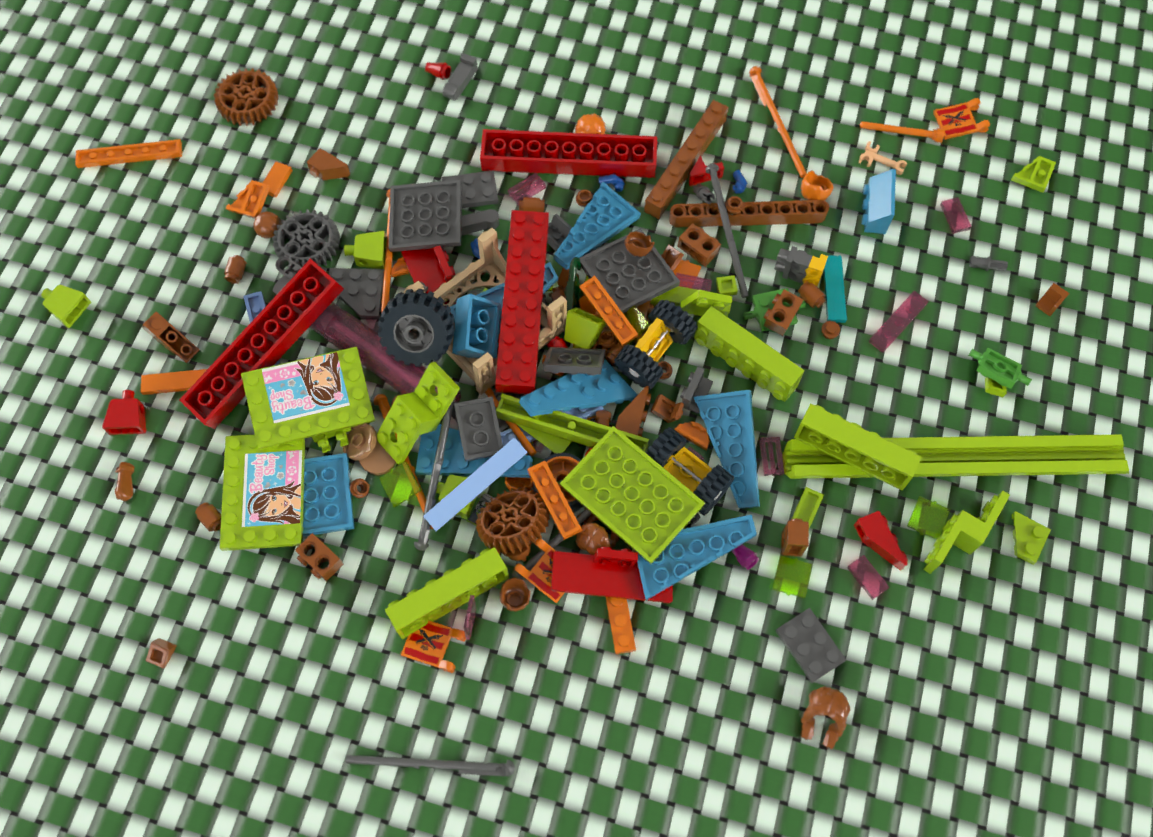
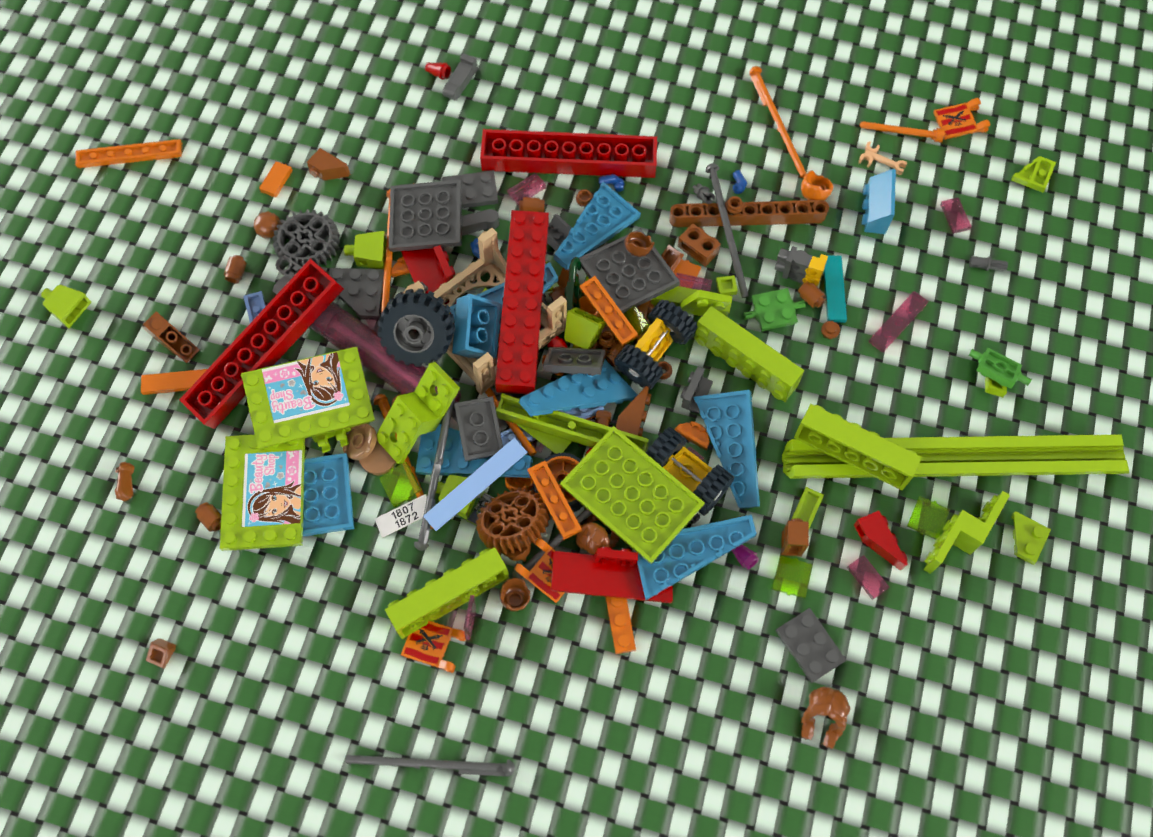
red torso [102,390,146,435] -> none
dark orange gear [214,68,279,126] -> none
orange wing [226,180,270,218] -> none
dark orange brick [295,533,344,582] -> none
dark orange plate [350,478,369,498] -> none
orange hair [575,113,606,134] -> none
dark orange brick [644,100,728,219] -> none
dark orange bracket [650,394,684,423] -> none
red slope [689,156,724,186] -> none
clear pink tile [760,437,784,476] -> none
dark orange brick [763,289,804,336] -> none
dark orange panel [1035,283,1069,316] -> none
none -> white sticker [375,494,427,538]

